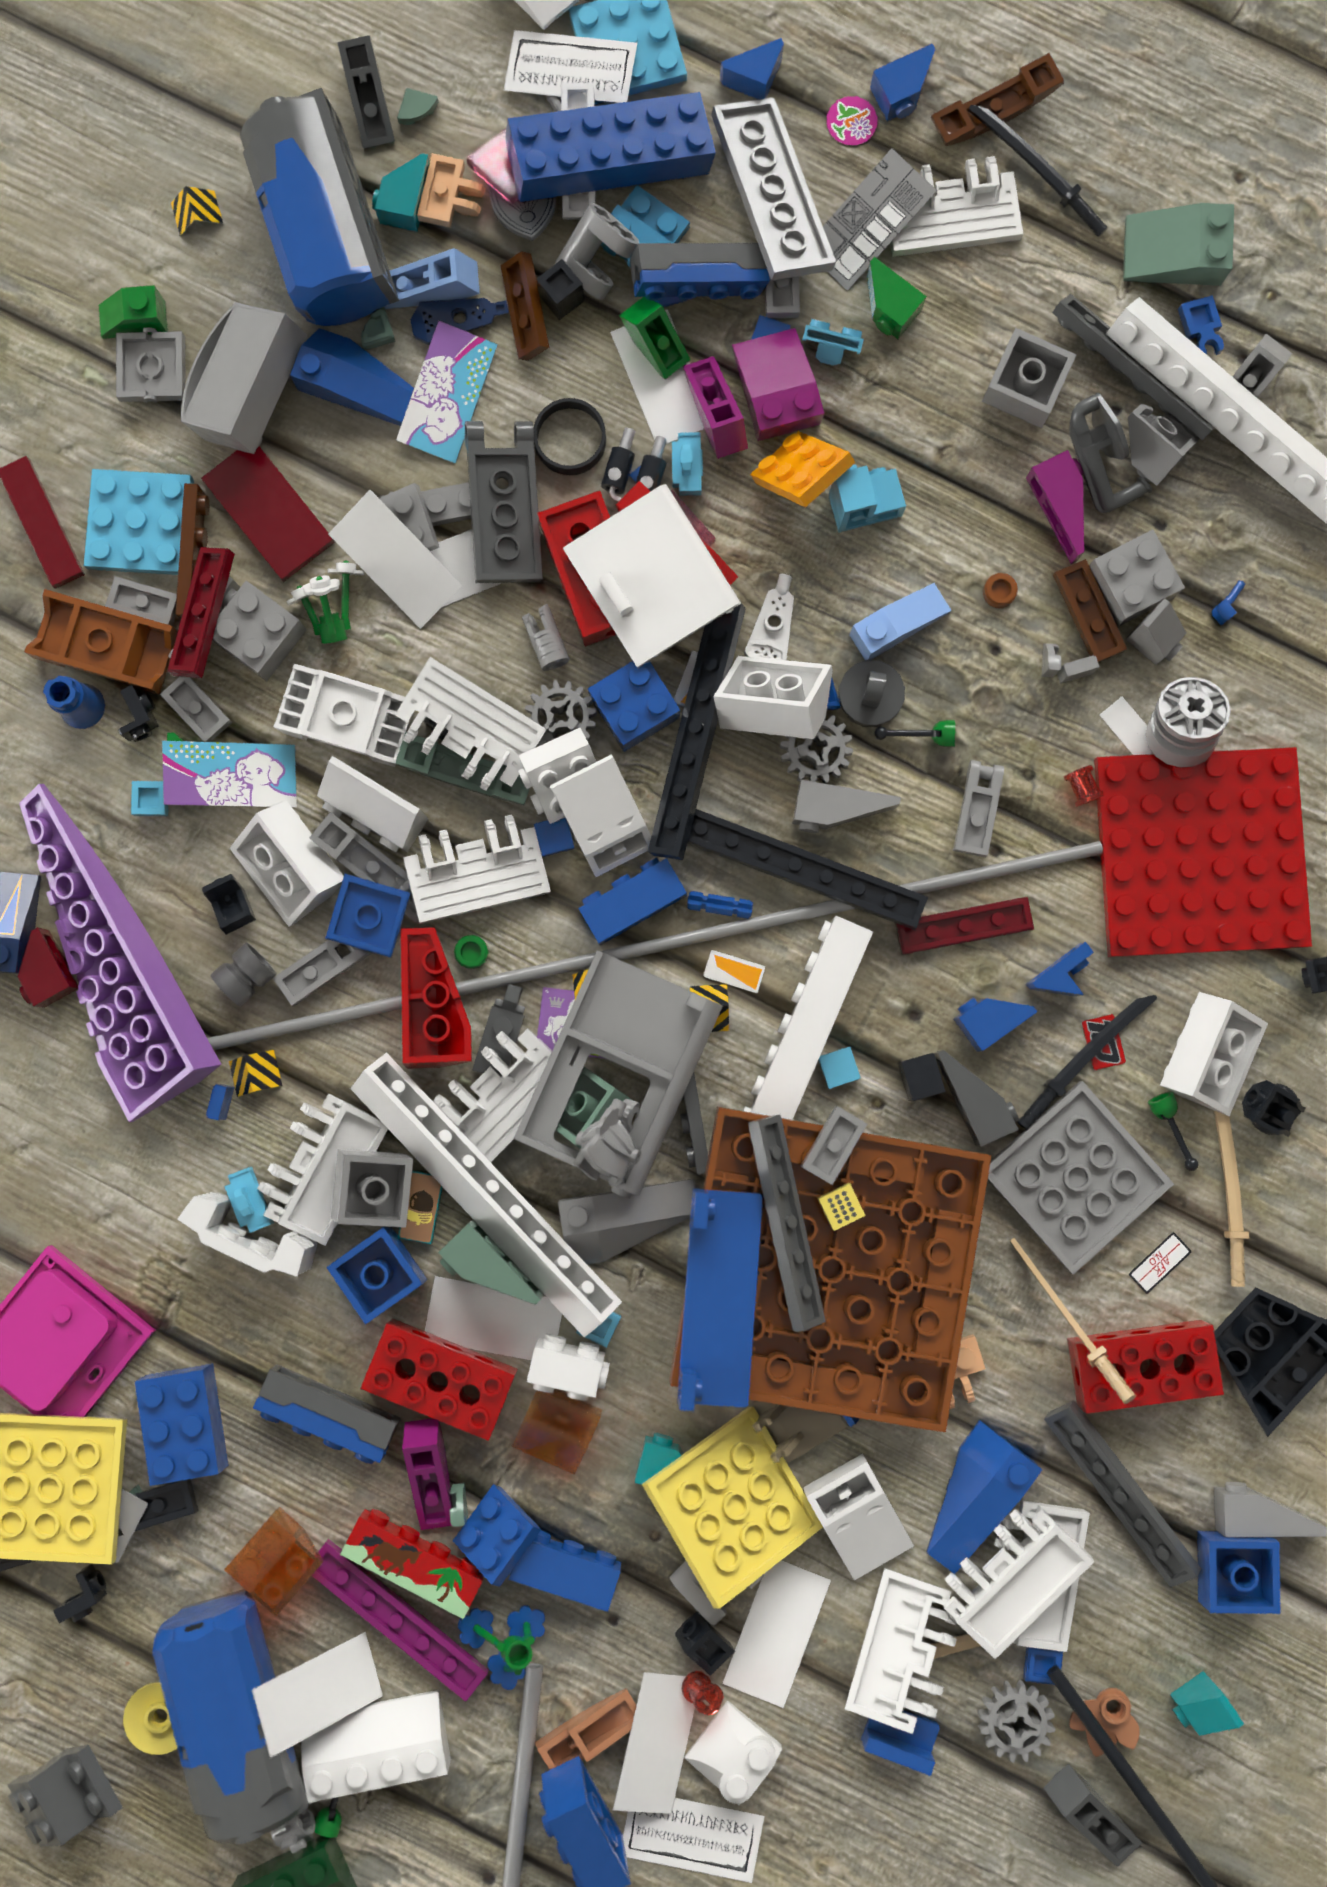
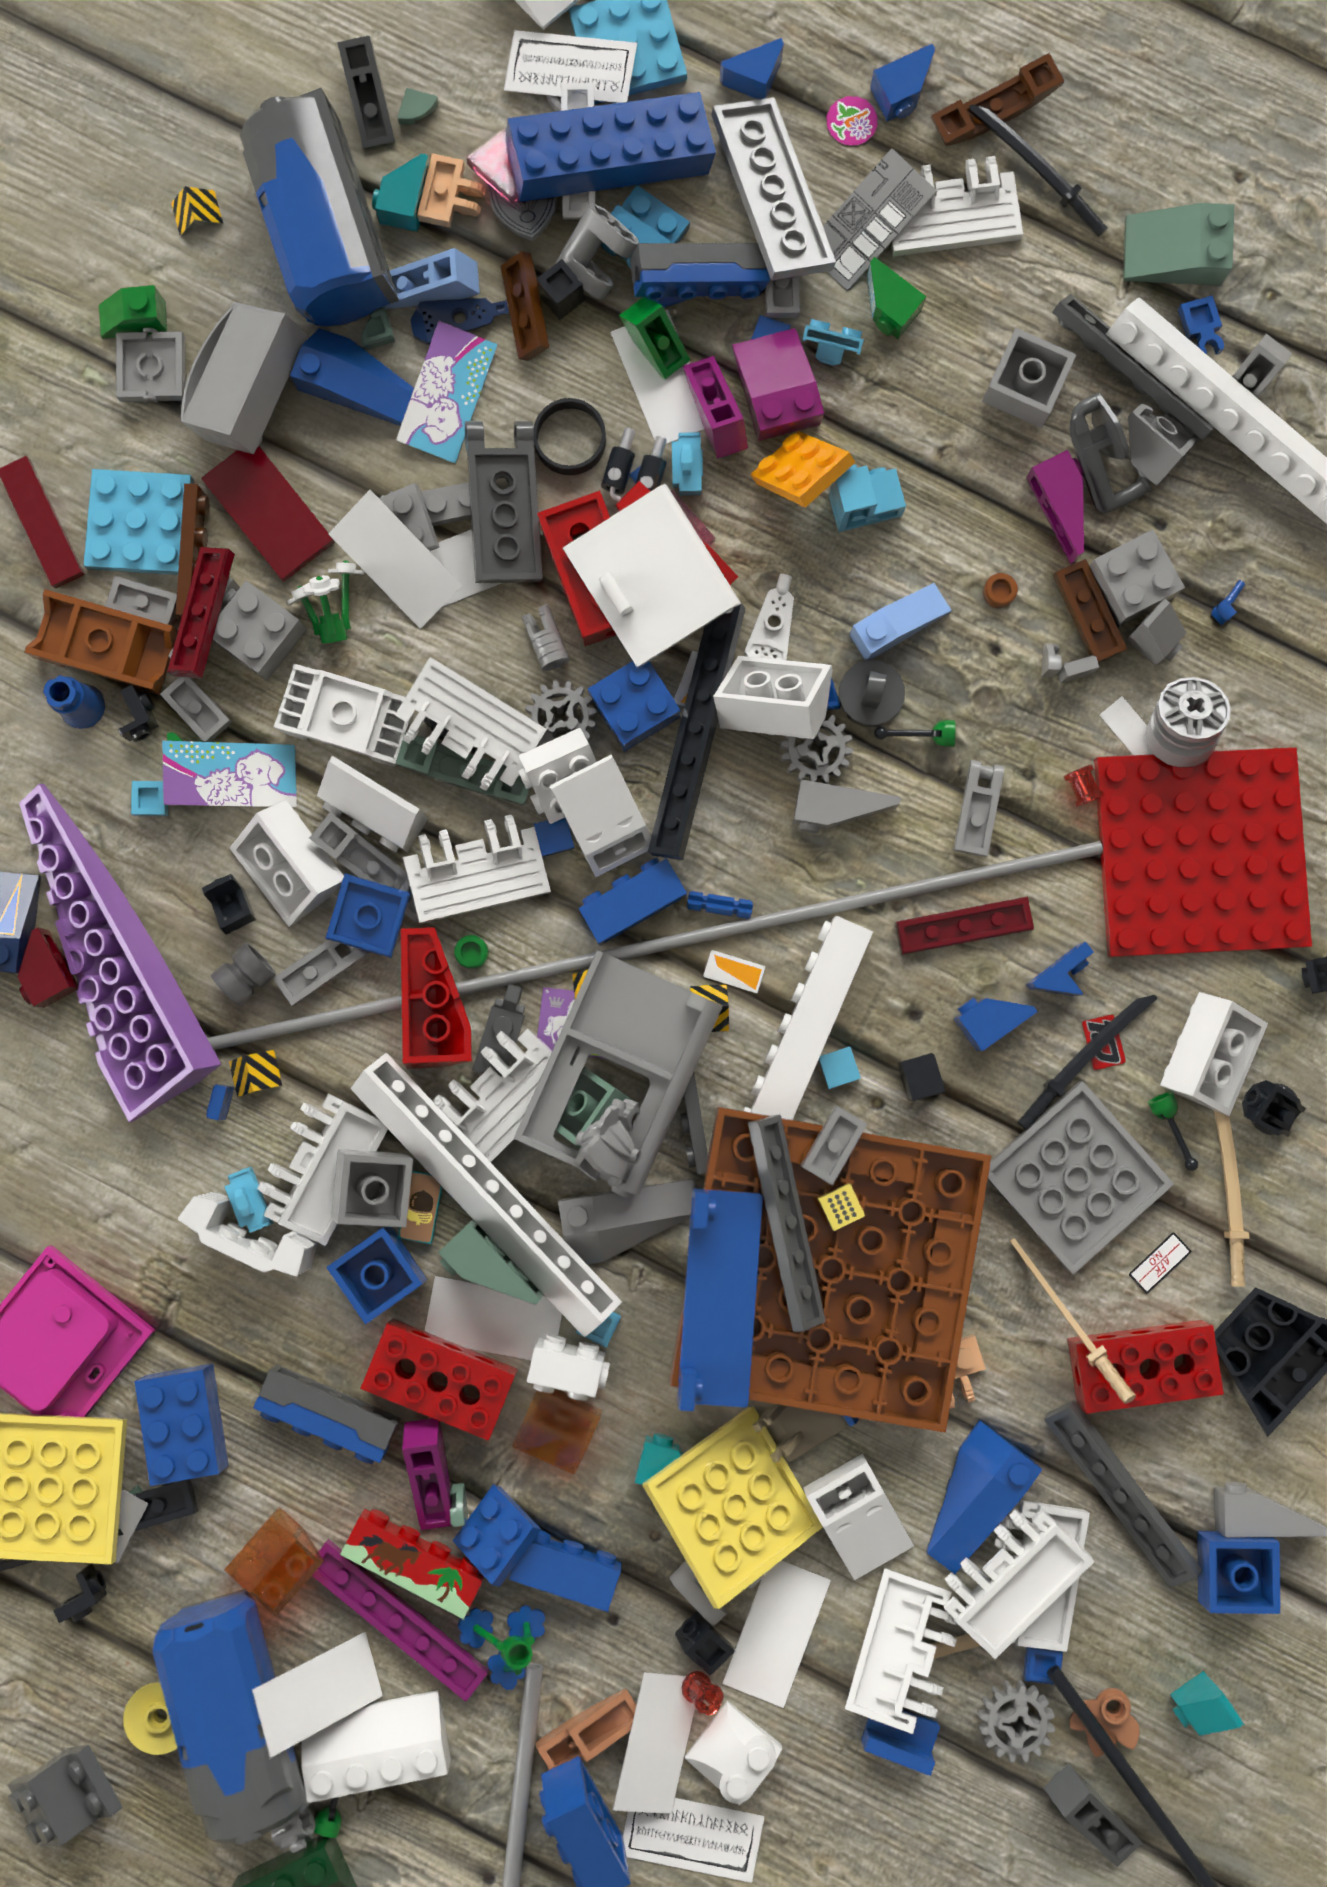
black plate [687,809,928,930] -> none
dark grey slope [933,1050,1019,1147] -> none

